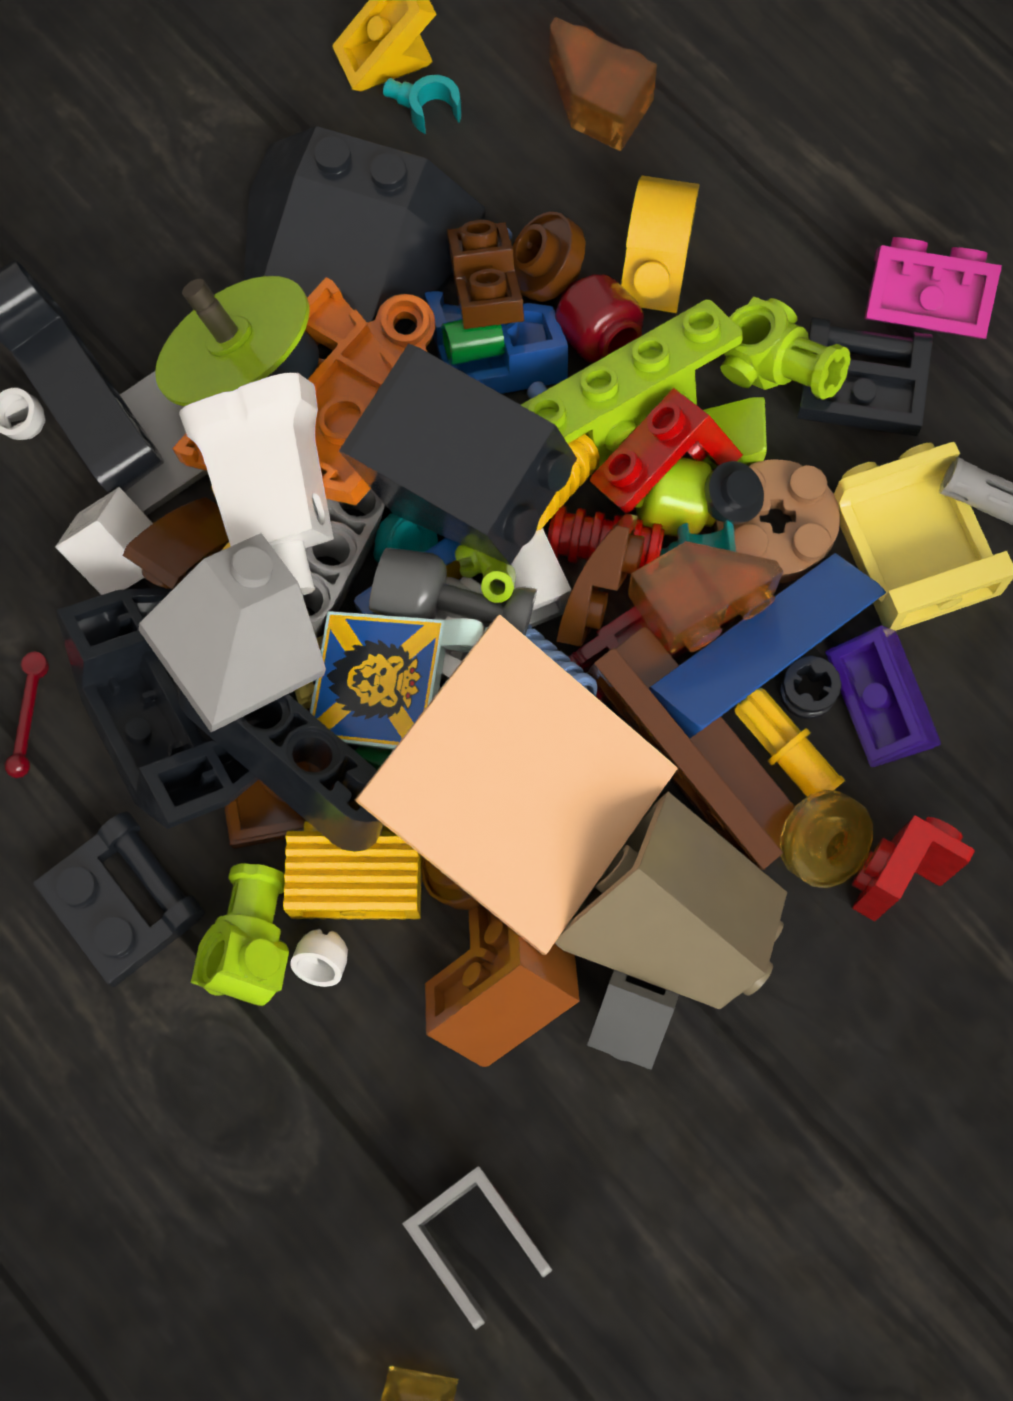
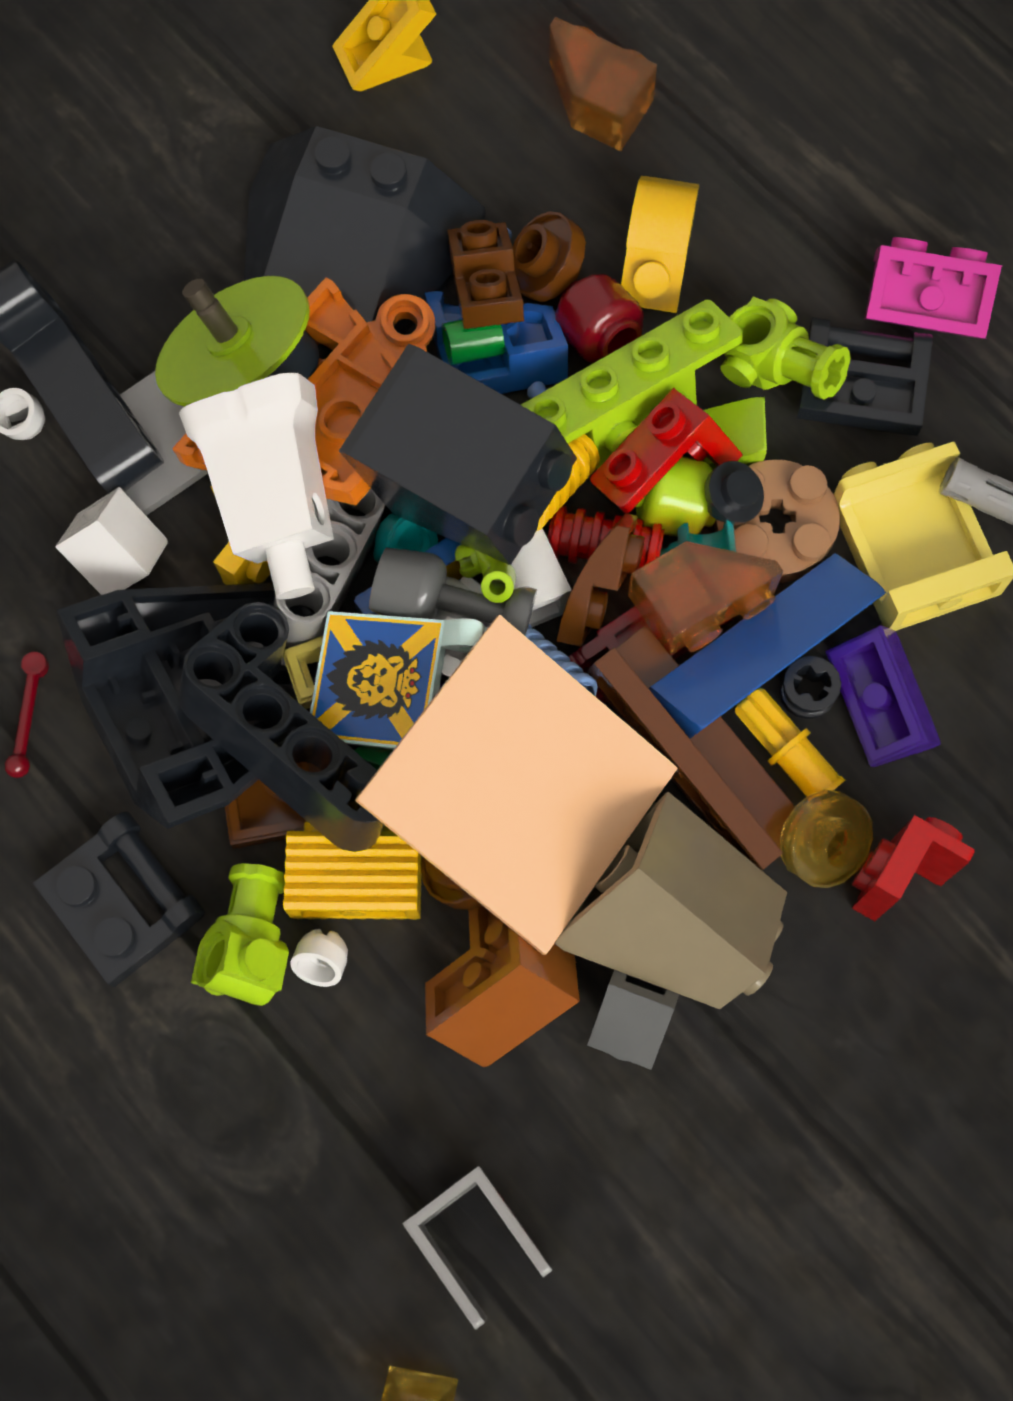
reddish brown slope [122,497,229,589] -> none
light grey slope [139,533,326,732] -> none
teal piece [383,75,462,134] -> none

